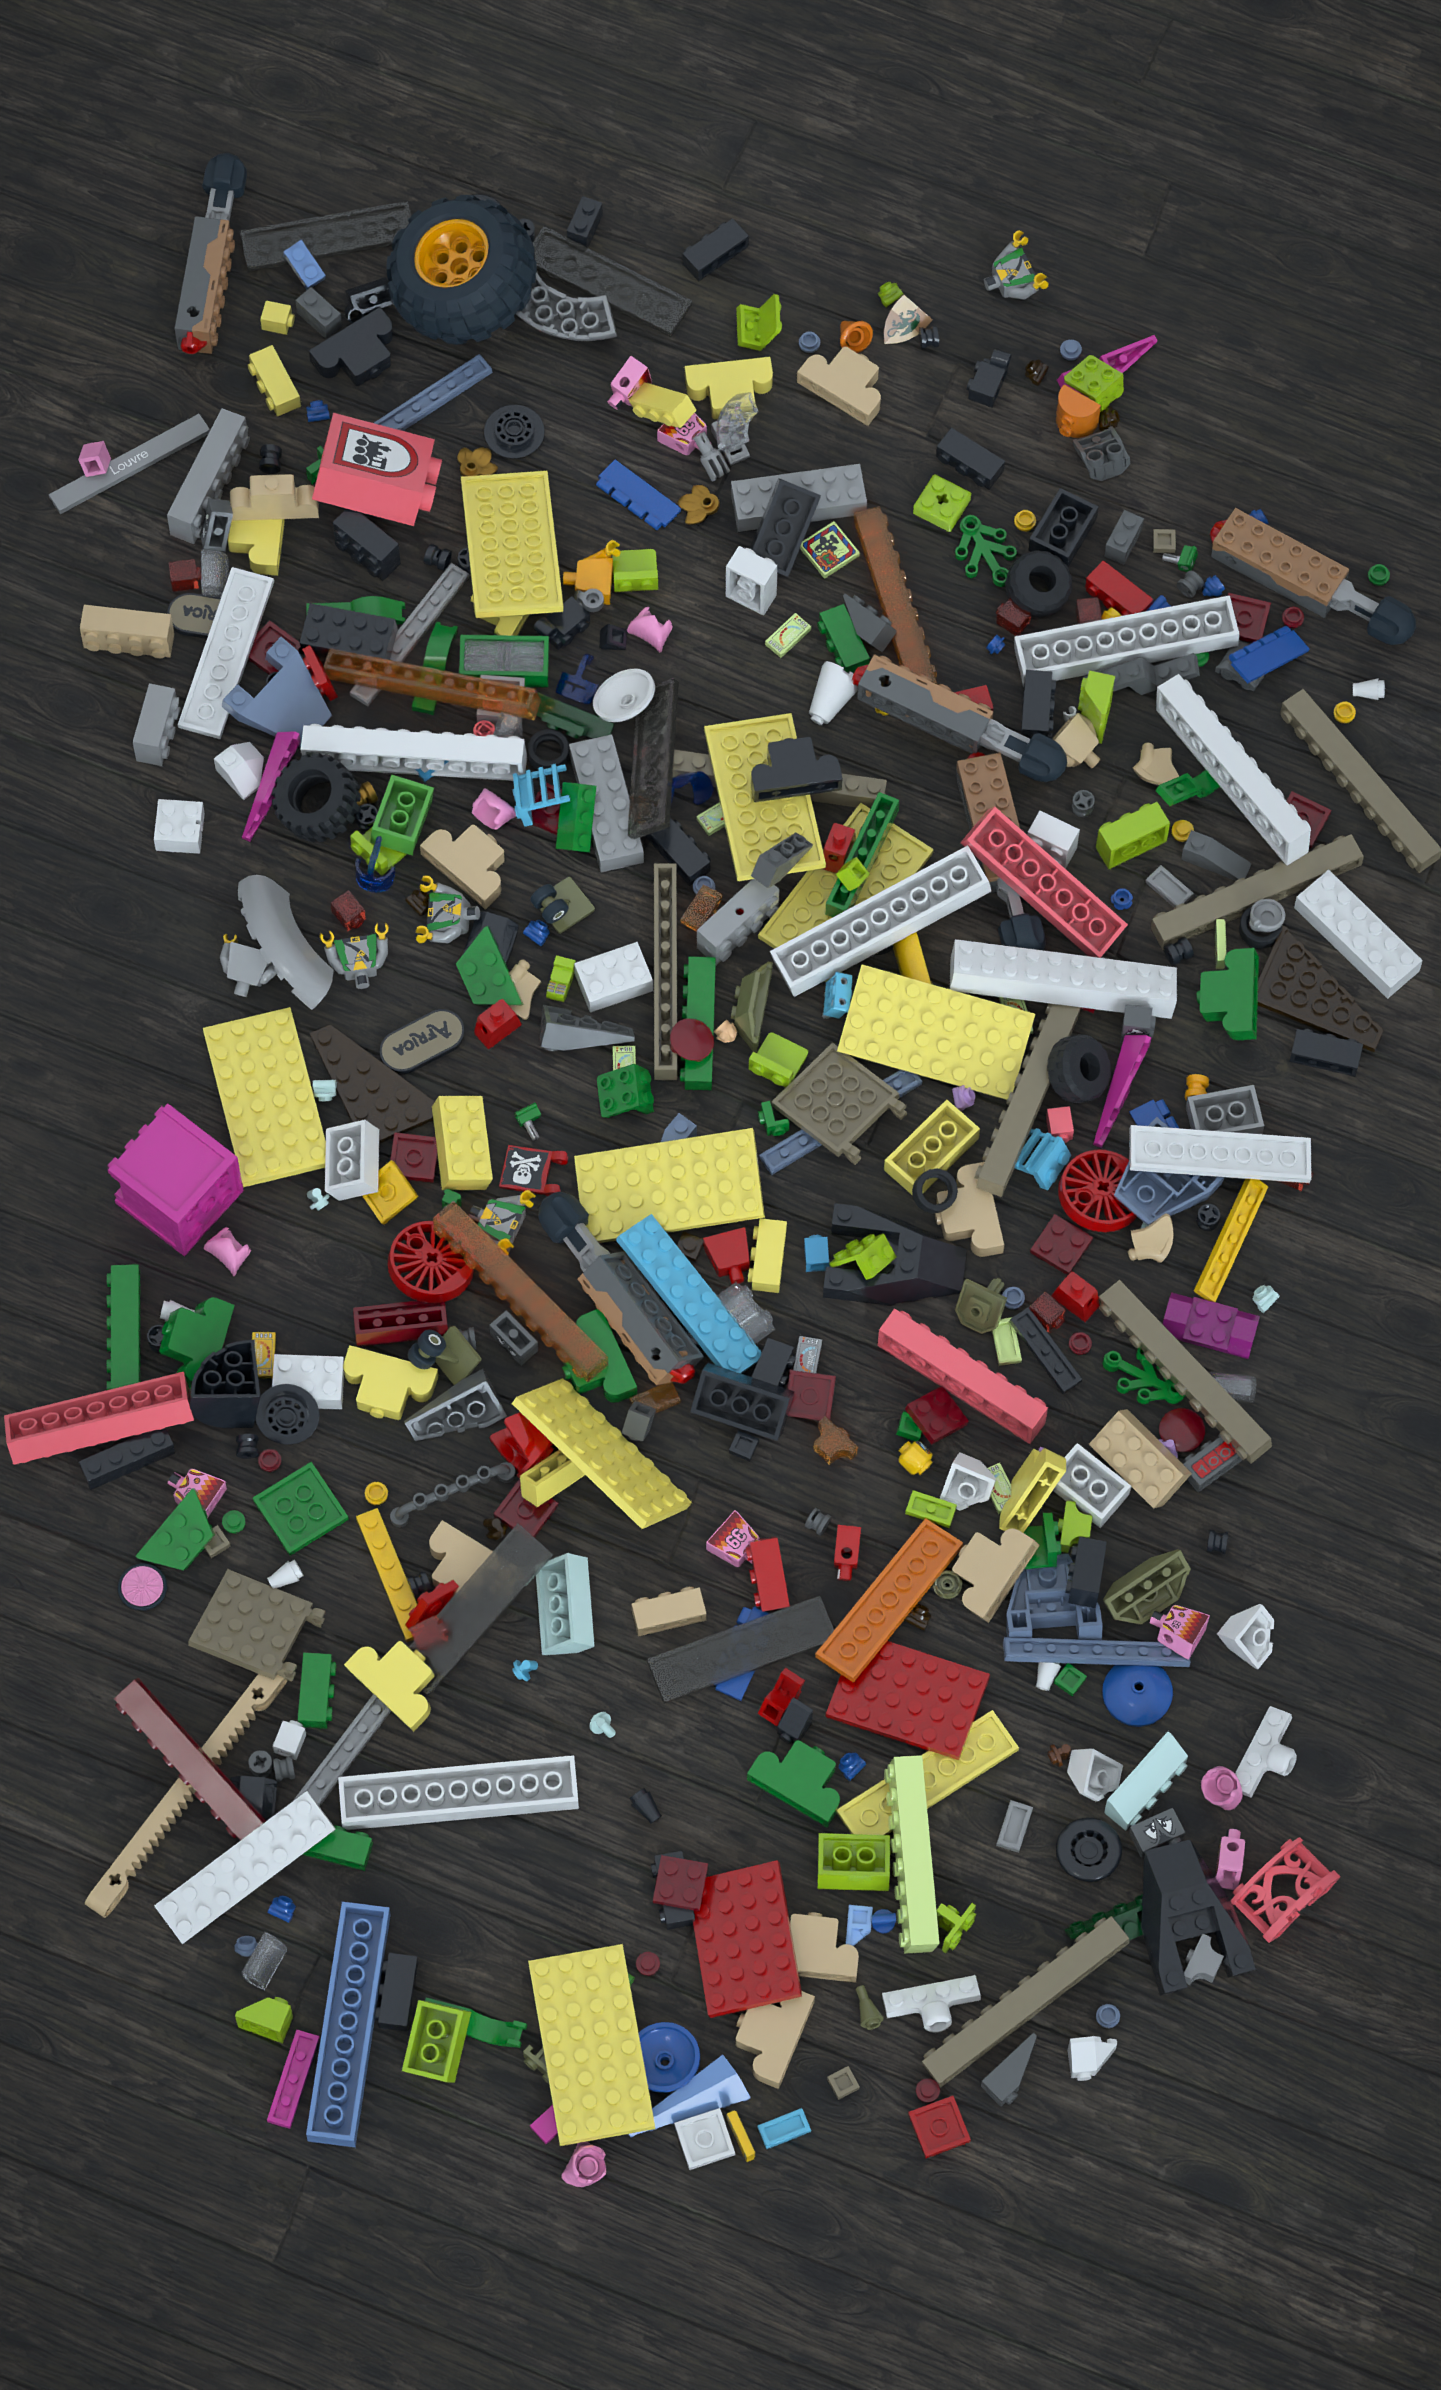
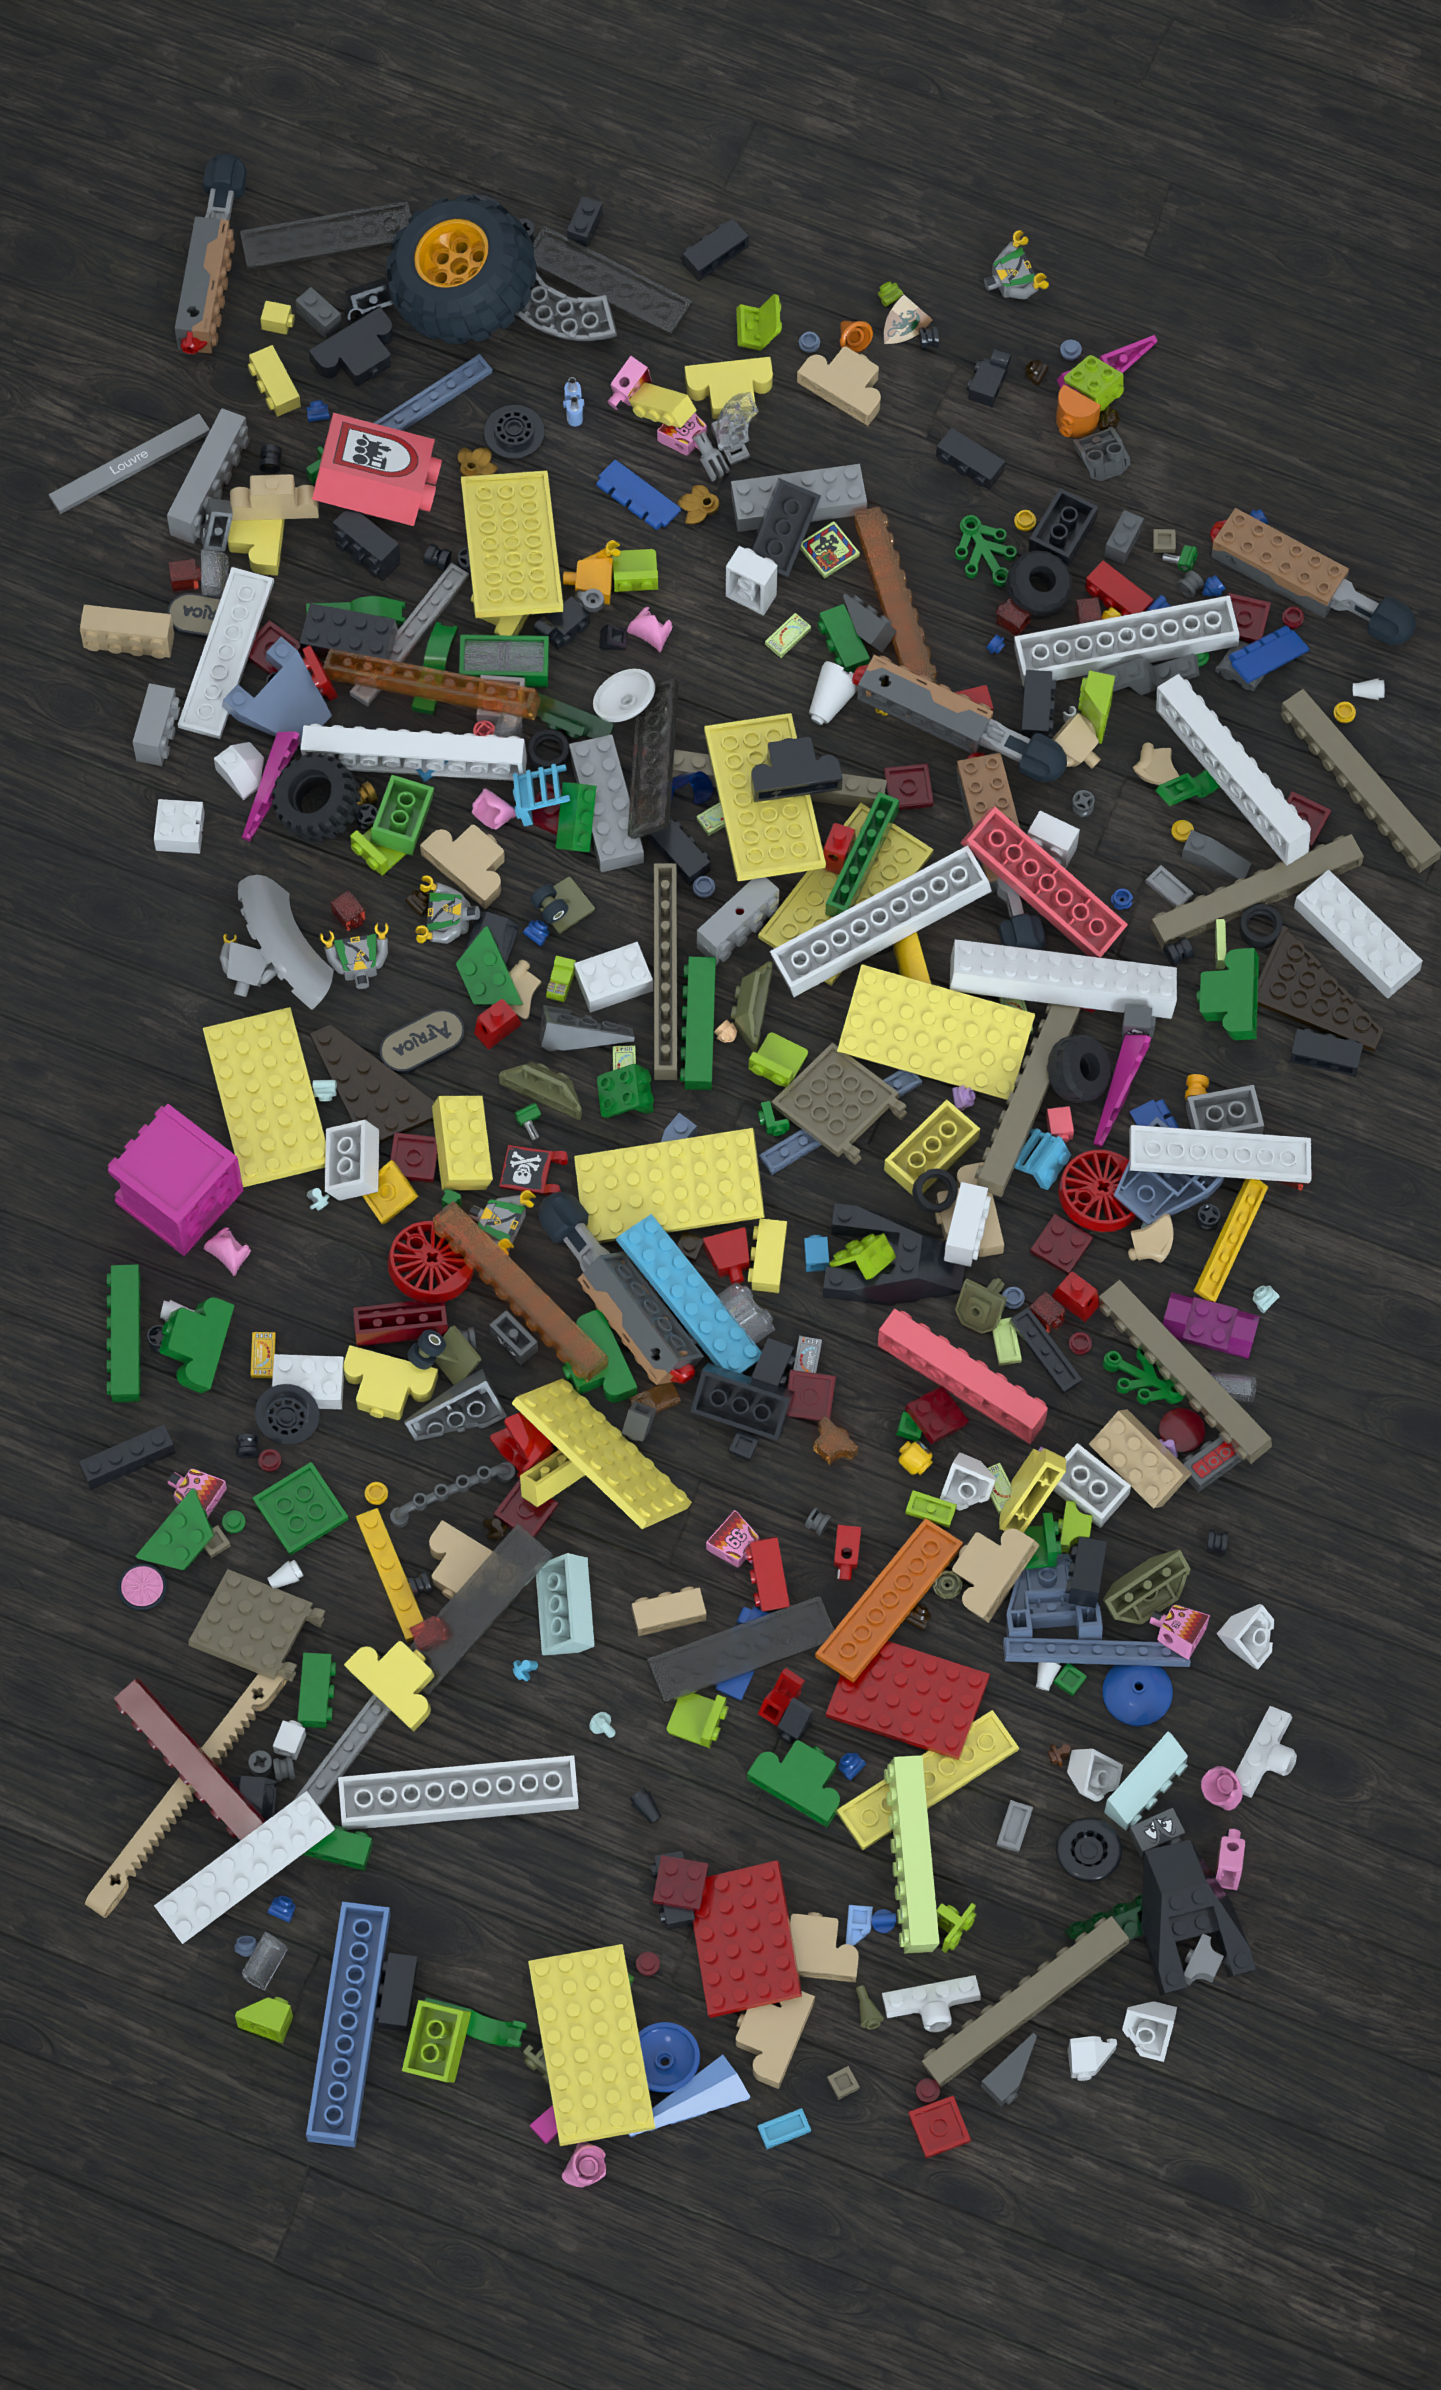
coral brick [4,1372,194,1464] -> none
bright pink brick [78,441,111,477] -> none
black brick [190,1340,260,1428] -> none
dark pink plate [267,2030,320,2129] -> none
medium blue brick [283,240,326,290] -> none
clear blue helmet [355,836,396,892] -> none
red plate [405,1580,459,1631] -> none
clear blue helmet [555,654,599,704] -> none
dark red dish [670,1018,714,1062] -> none
white plate [674,2108,735,2170] -> none
clear orange brick [681,884,723,932] -> none
yellow tile [727,2110,755,2162] -> none
dark grey slope [751,832,813,888] -> none
lime slope [817,1833,890,1891] -> none
medium azure piece [822,972,852,1019] -> none
lime slope [836,857,870,891] -> none
lime brick [913,474,971,532] -> none
lime brick [1096,802,1170,869] -> none
sand blue plate [1096,2004,1120,2028] -> none
coral fence [1231,1837,1341,1943] -> none
light grey hat [1249,899,1285,932] -> none
green plate [1368,564,1390,586] -> none
none -> olive wedge [499,1062,582,1121]
none -> light blue piece [563,377,584,427]
none -> lime bracket [667,1690,729,1748]
none -> dark red plate [884,763,934,810]
none -> white brick [944,1182,991,1267]
none -> white slope [1122,2001,1177,2062]

